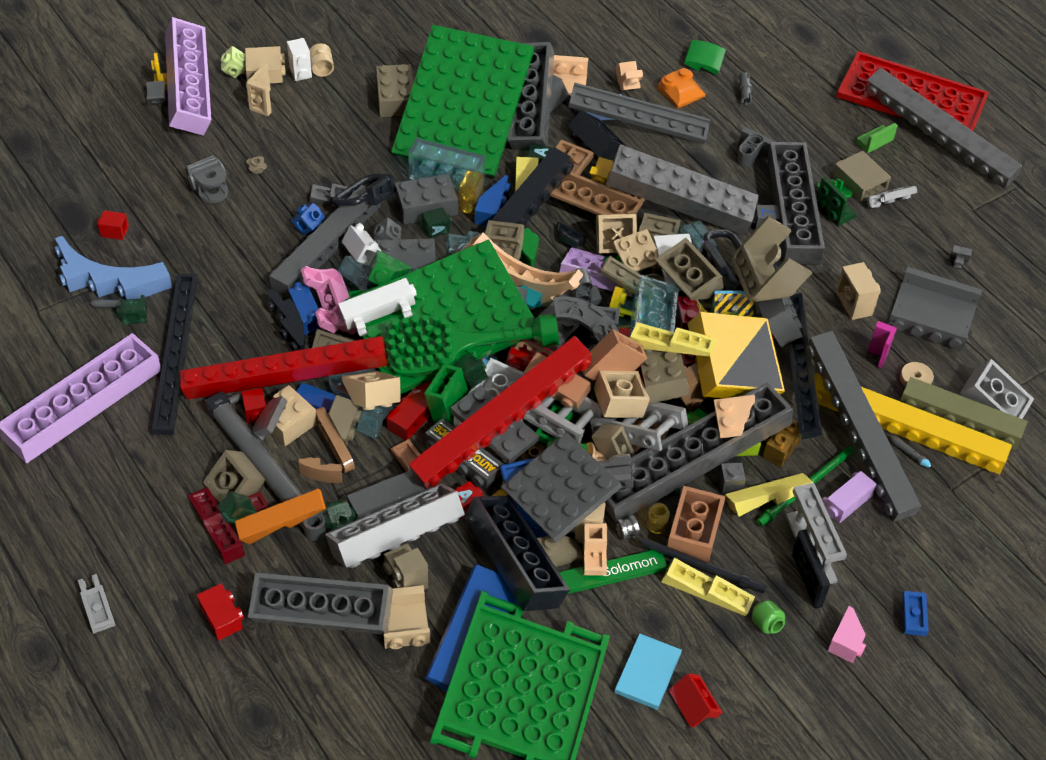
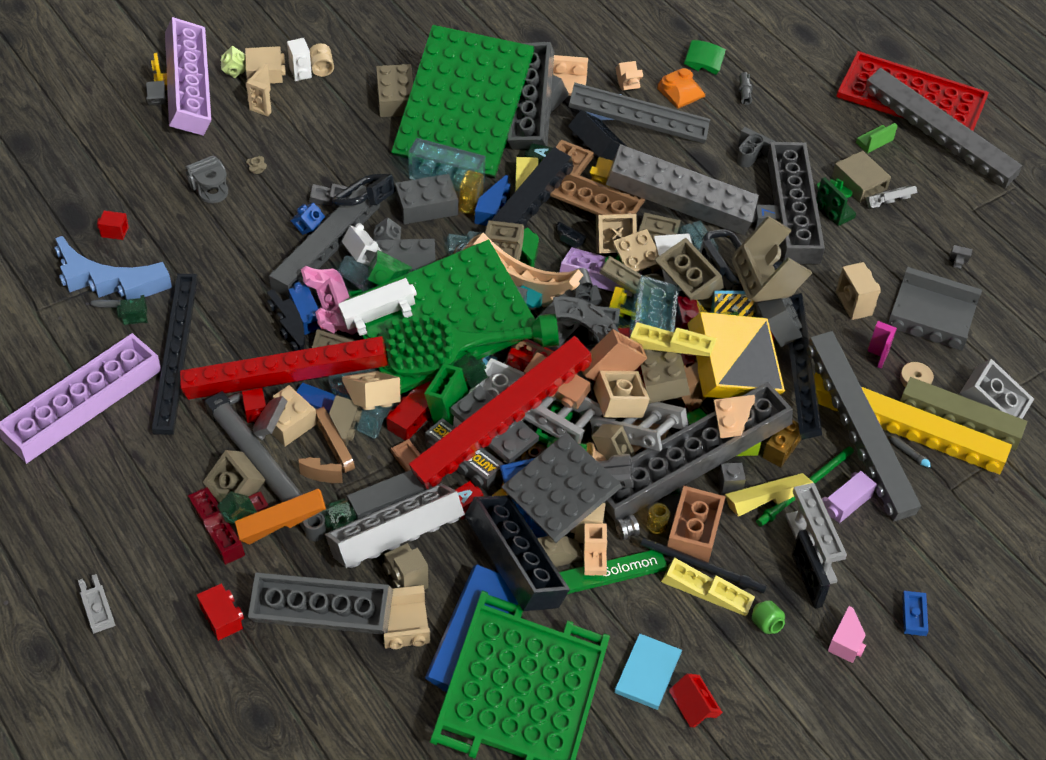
clear green brick [422,207,452,238] -> none

